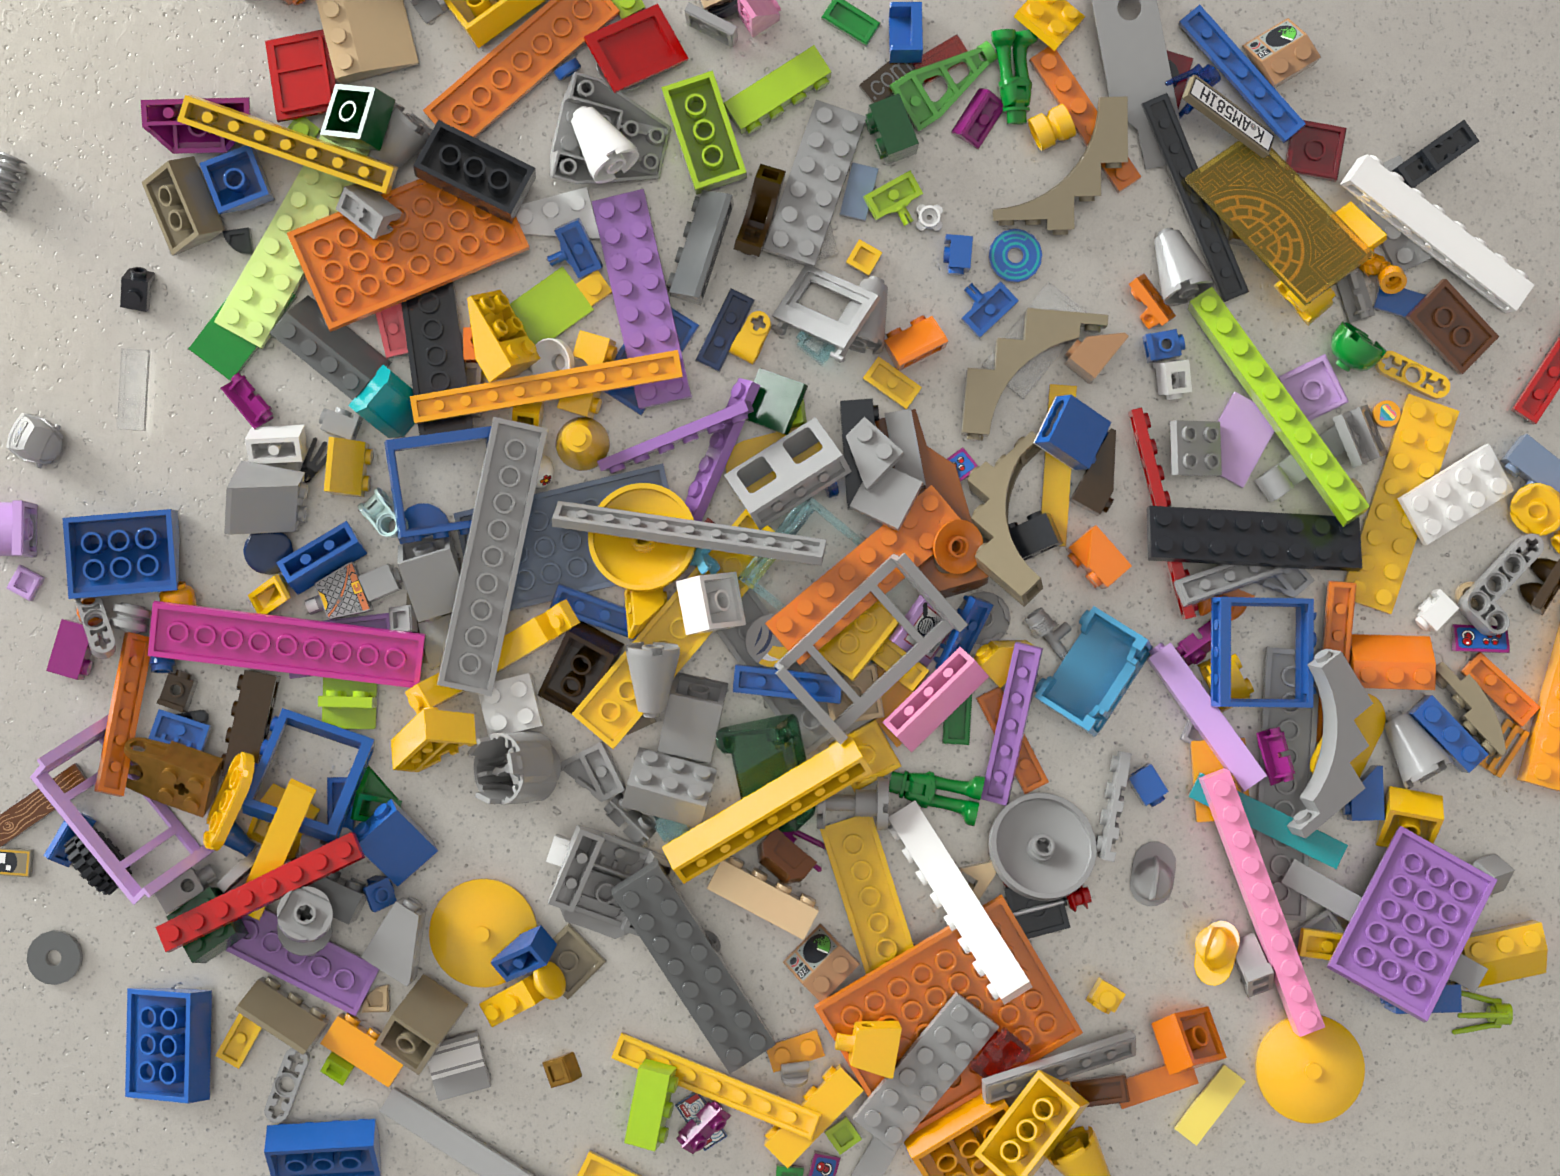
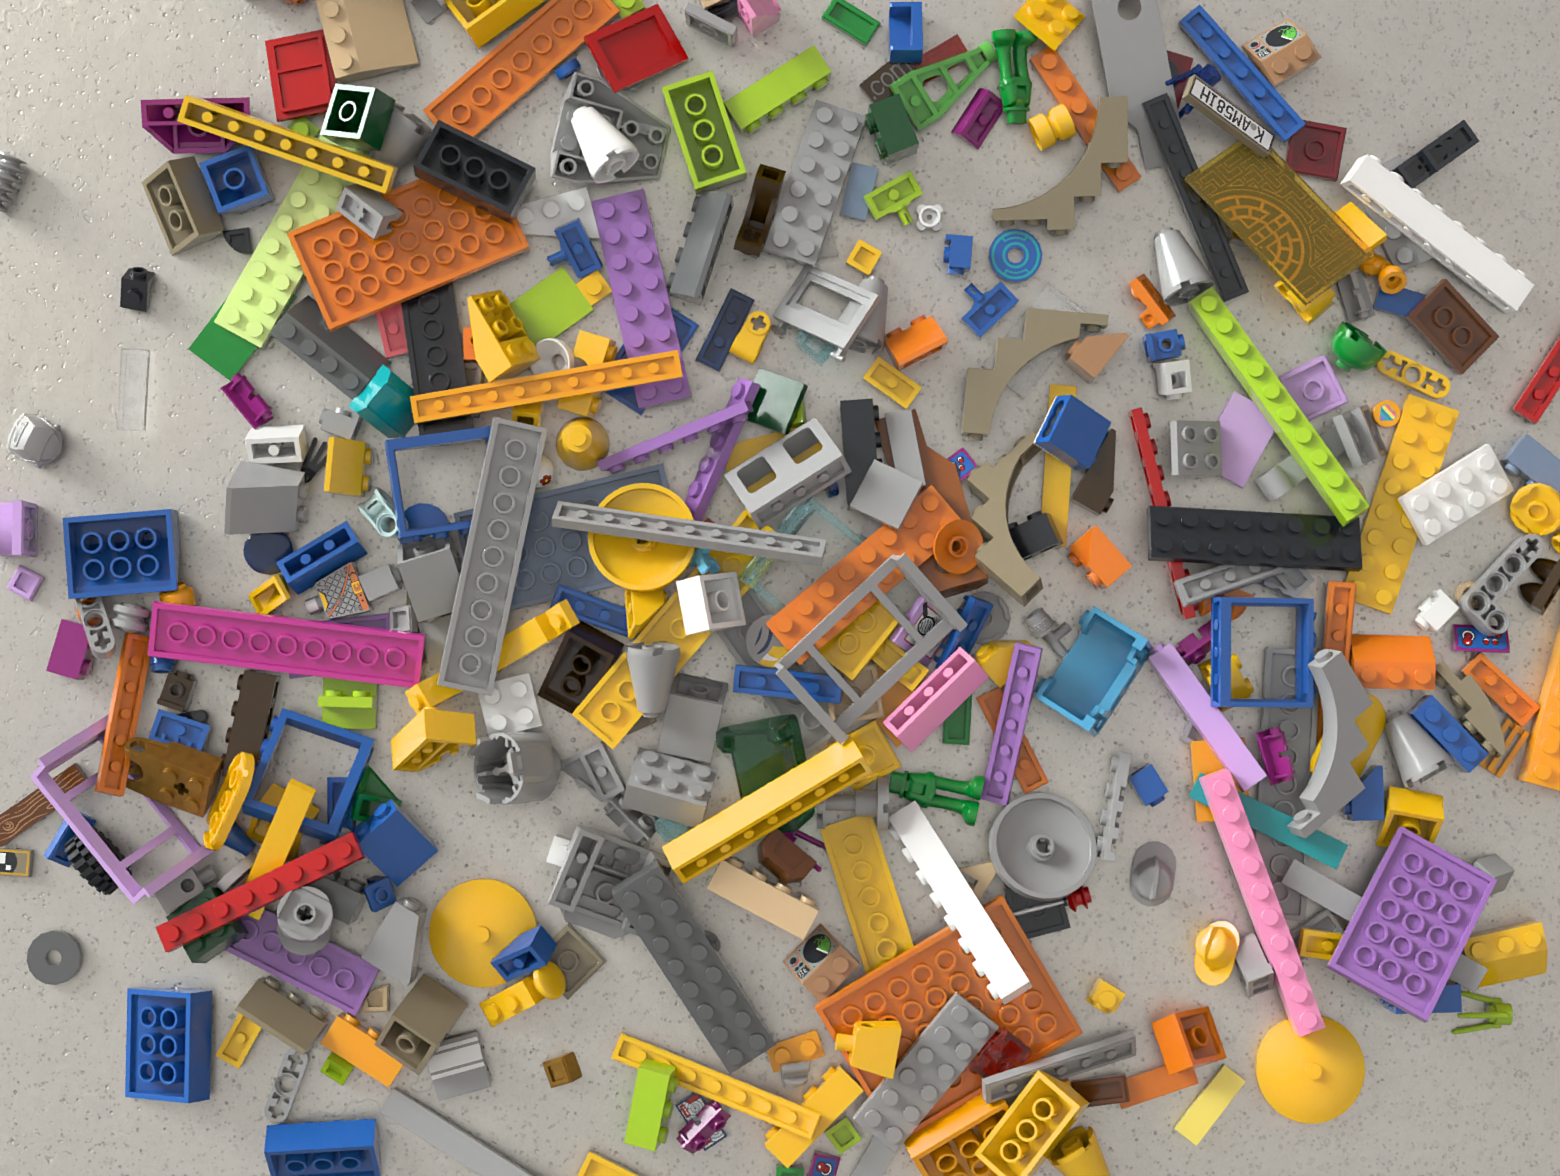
light grey wing [846,417,904,492] -> none

